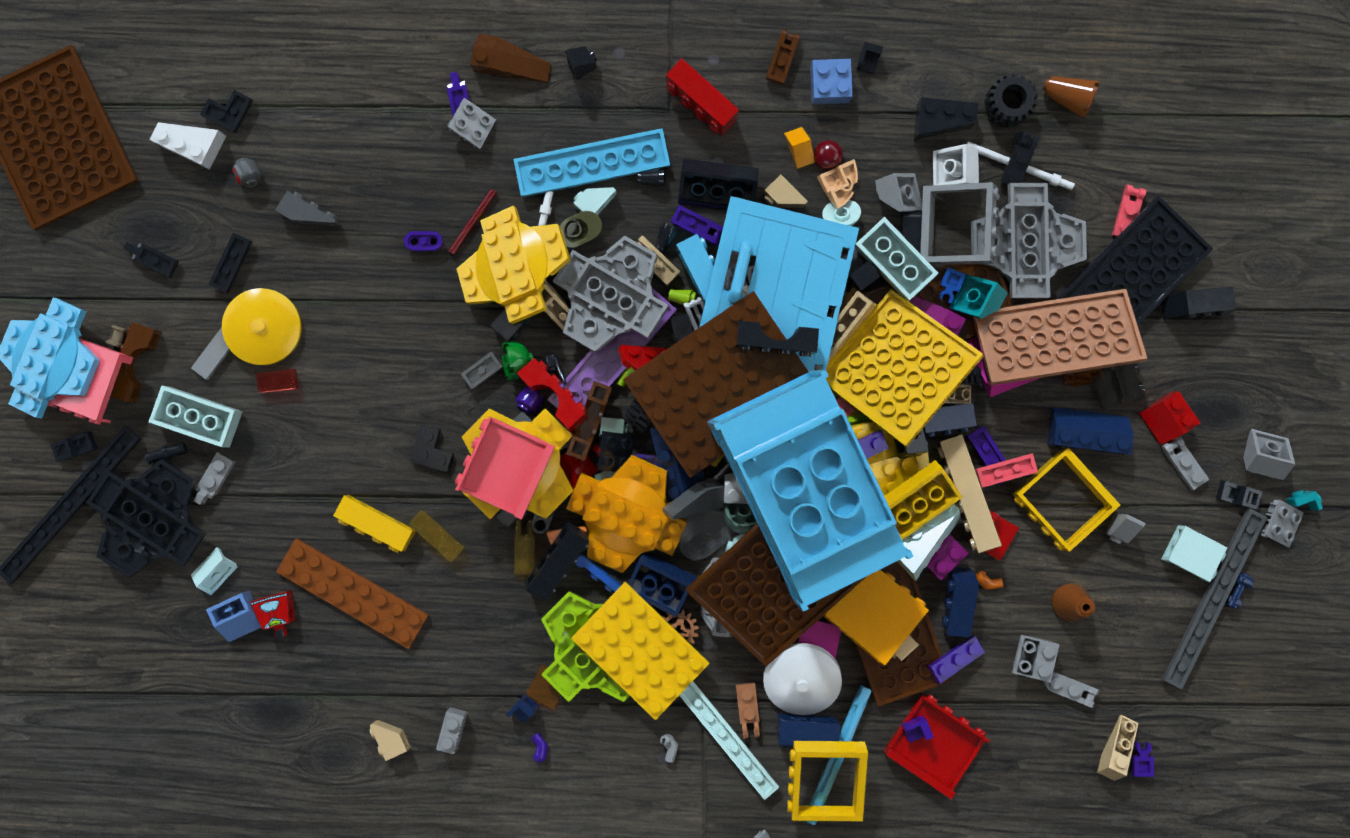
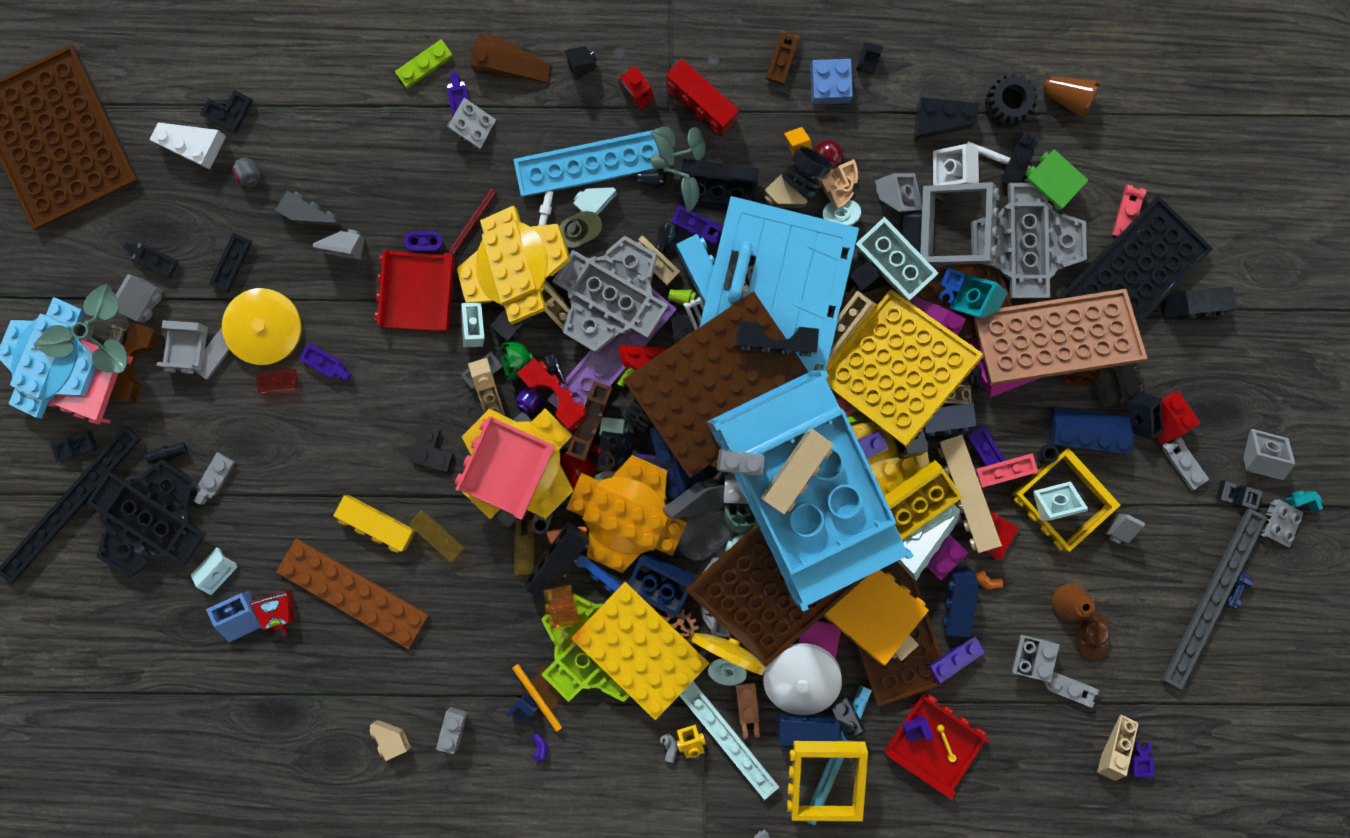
light aqua brick [149,386,243,448] -> none
light aqua panel [1161,525,1227,582] -> none
none -> sand green plant [34,284,127,373]
none -> light grey slope [115,274,164,323]
none -> light grey panel [157,320,208,374]
none -> dark purple hinge [299,342,353,381]
none -> light grey slope [313,229,365,260]
none -> red panel [375,249,455,332]
none -> lime plate [395,39,453,89]
none -> light aqua slope [461,302,484,347]
none -> tan slope [468,358,505,415]
none -> light orange bar [512,664,562,732]
none -> clear orange brick [544,585,579,629]
none -> red torso [618,66,655,111]
none -> sand green plant [650,127,706,212]
none -> yellow brick [677,724,706,759]
none -> yellow dish [691,633,766,675]
none -> light aqua dish [708,658,747,686]
none -> light grey brick [717,449,765,476]
none -> tan brick [760,428,833,514]
none -> black wheel [782,146,833,196]
none -> black plate [830,696,866,741]
none -> yellow hinge [937,725,956,762]
none -> bright green panel [1024,149,1088,212]
none -> light aqua slope [1034,482,1088,521]
none -> black cone [1037,444,1059,463]
none -> reddish brown piece [1078,613,1110,660]
none -> black brick [1129,392,1164,440]

